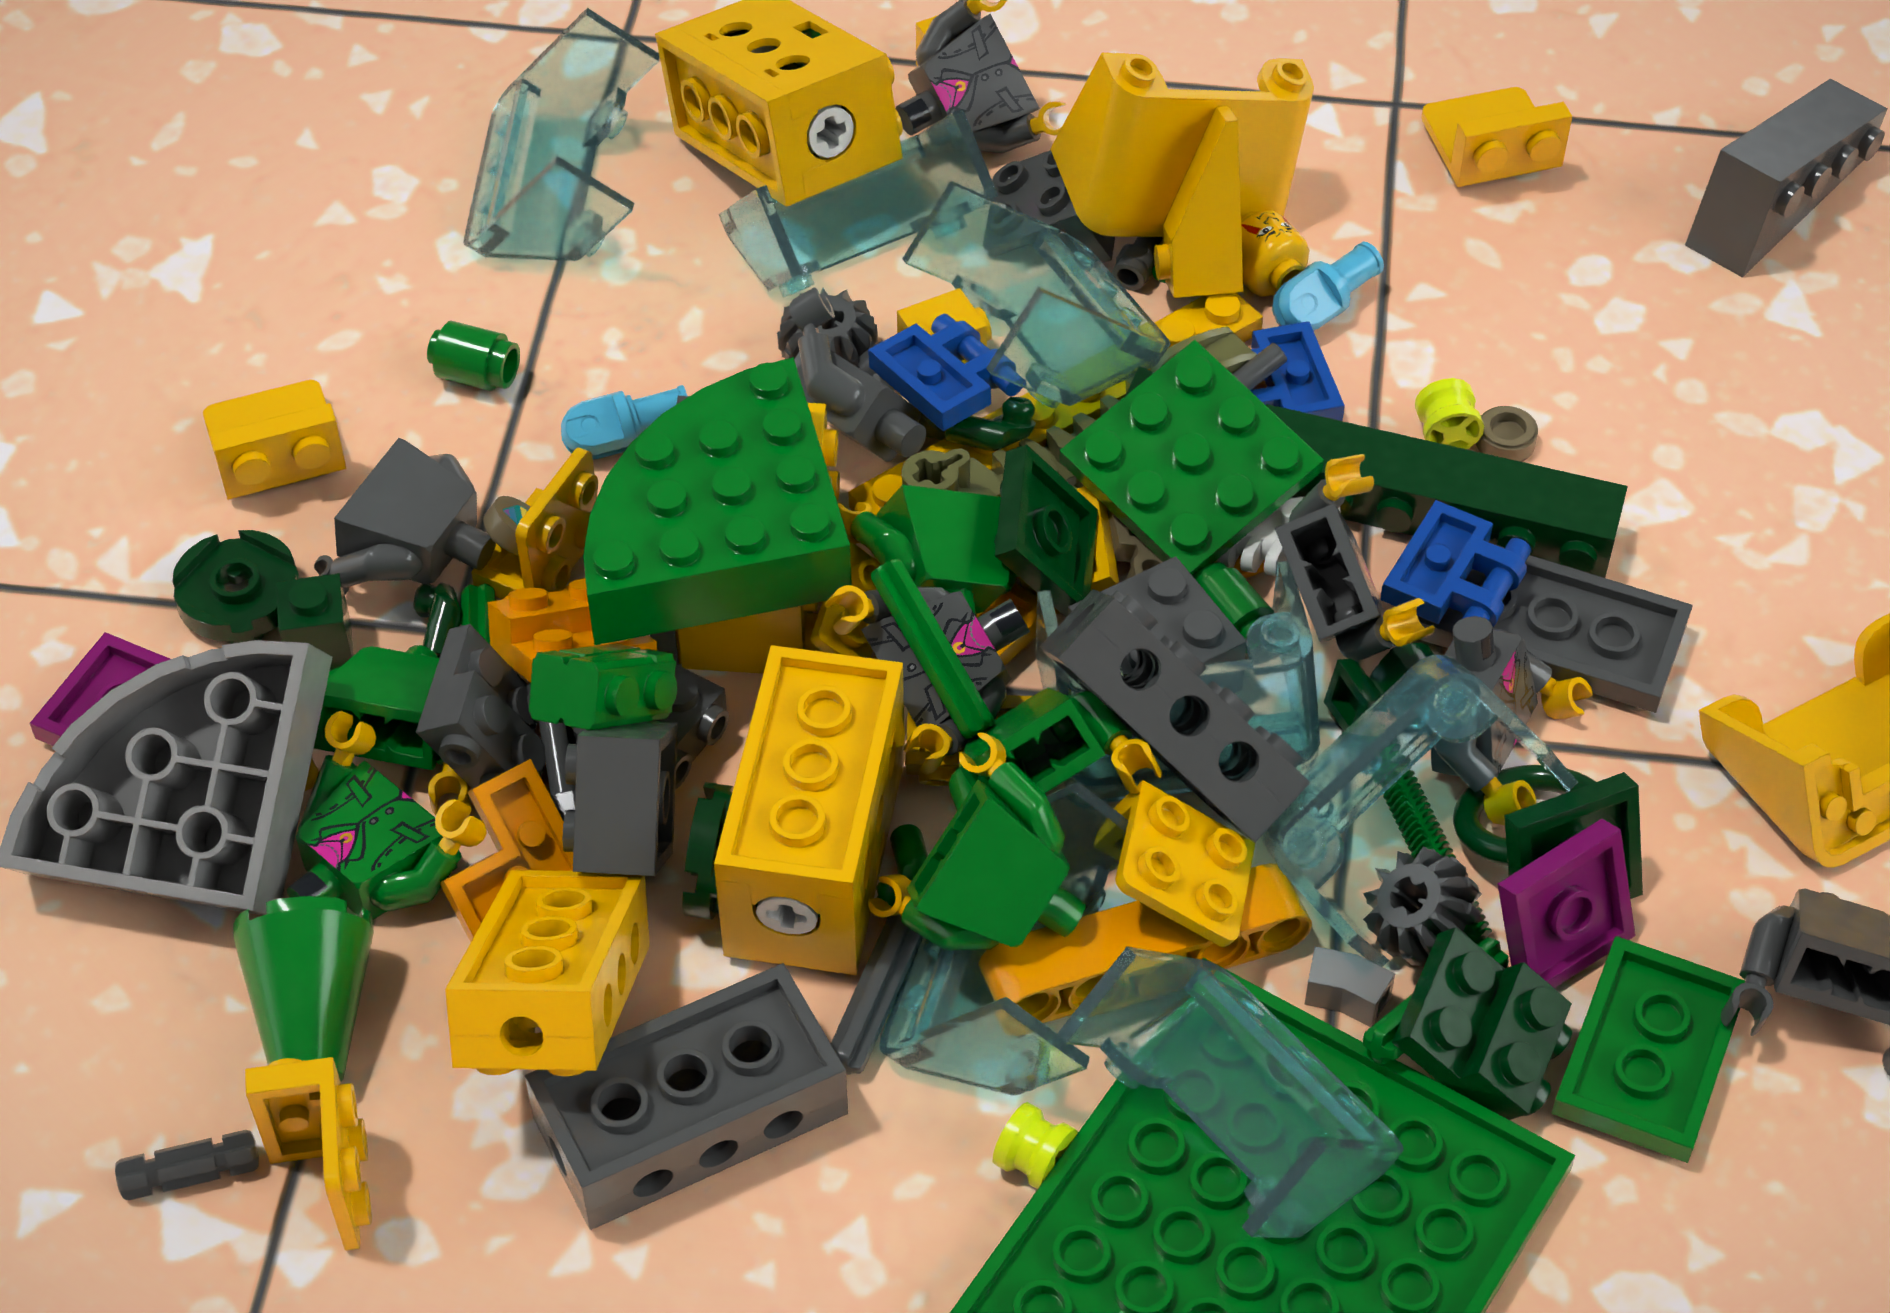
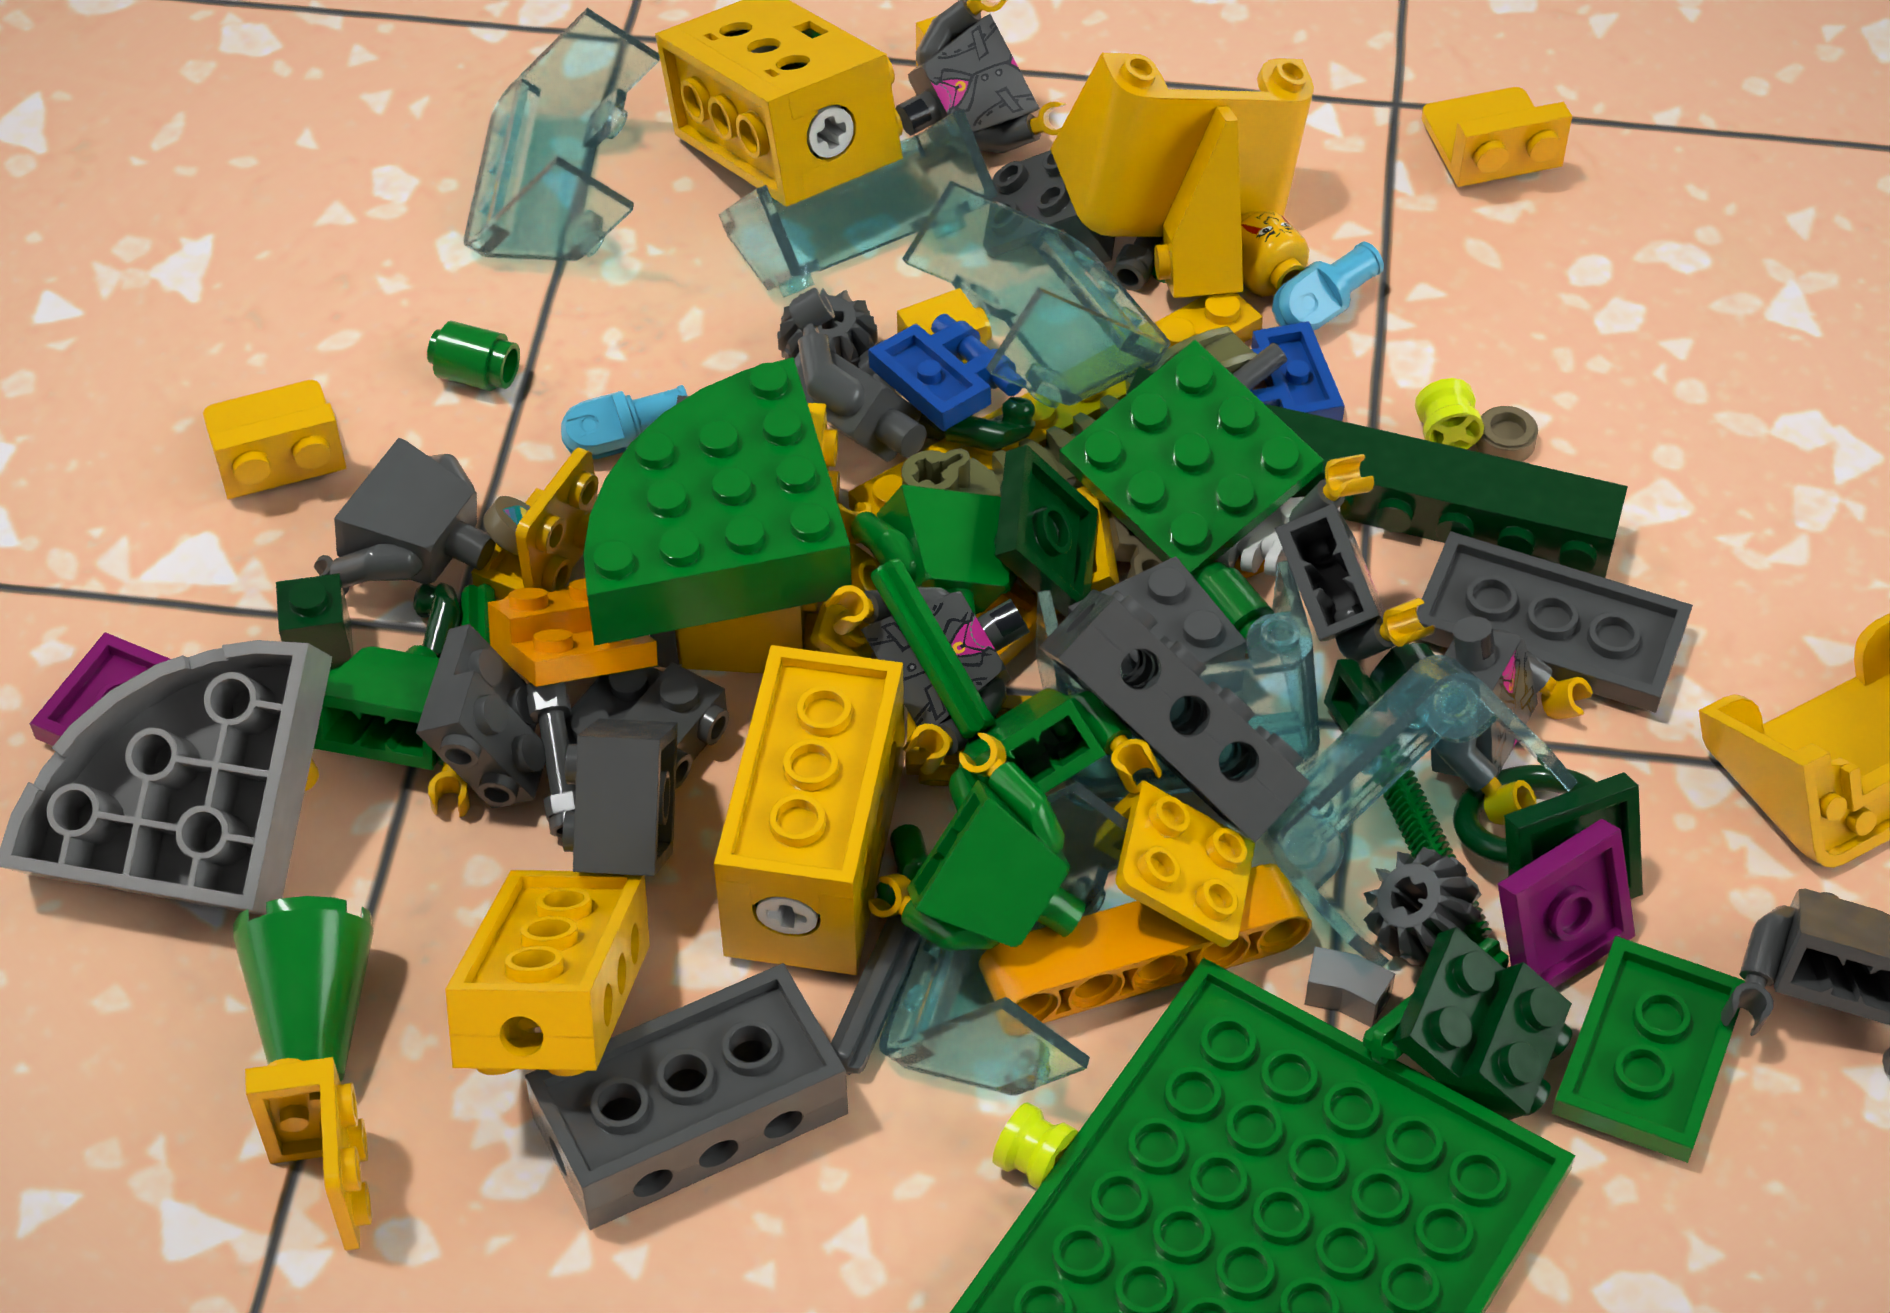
dark grey axle [115,1130,259,1200] -> none
dark green plate [172,530,300,644] -> none
green torso [286,711,487,920] -> none
light orange plate [440,759,573,942] -> none
green brick [529,643,677,730] -> none
dark green plate [682,782,734,920] -> none
clear light blue windscreen [1057,946,1404,1238] -> none
blue plate [1380,500,1531,627] -> none
dark grey wedge [1685,78,1888,278] -> none

